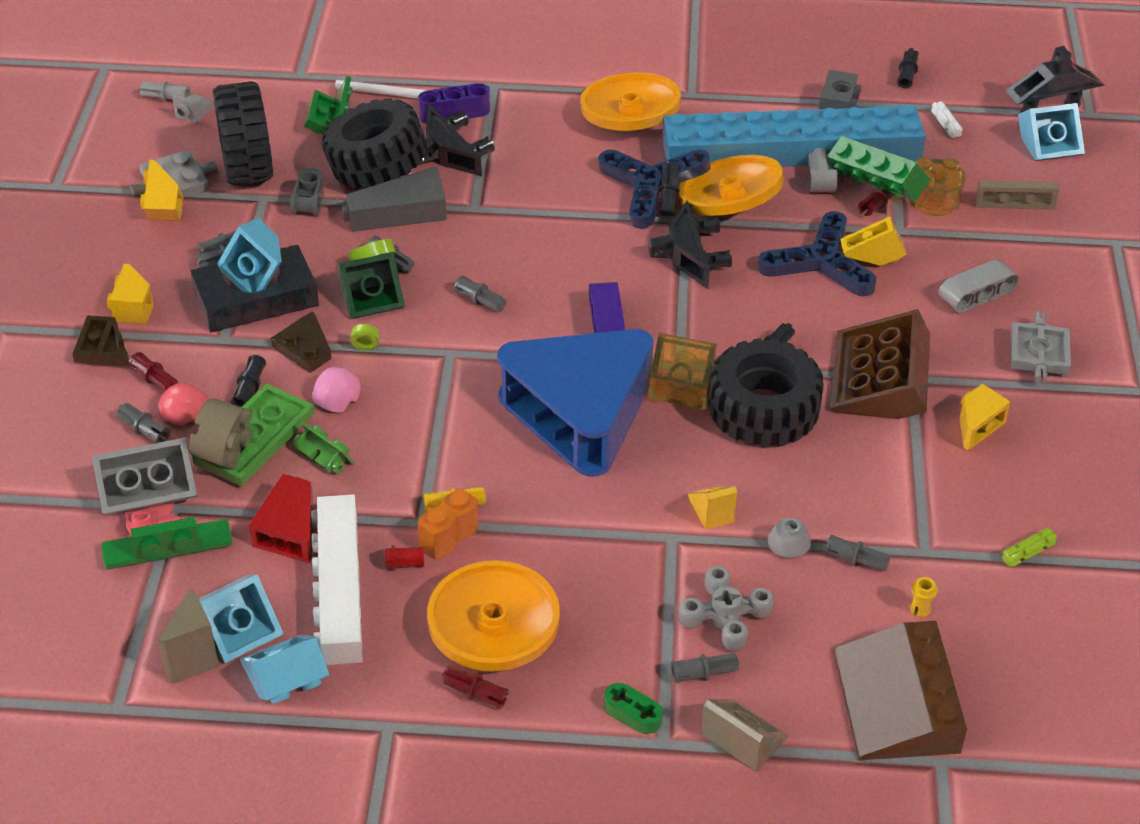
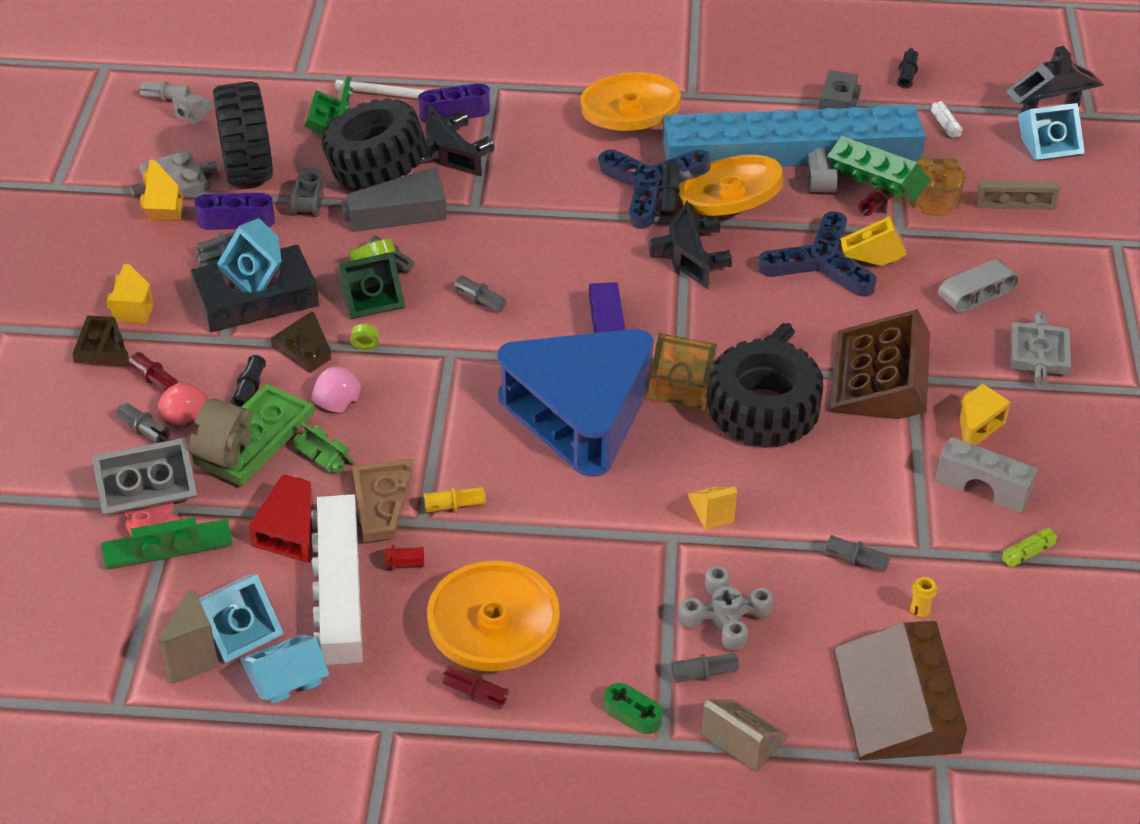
orange brick [418,489,479,559] -> none
light grey cone [768,518,811,559] -> none
none -> dark purple beam [194,193,275,230]
none -> medium nougat wing [352,459,414,543]
none -> light grey arch [935,437,1038,513]

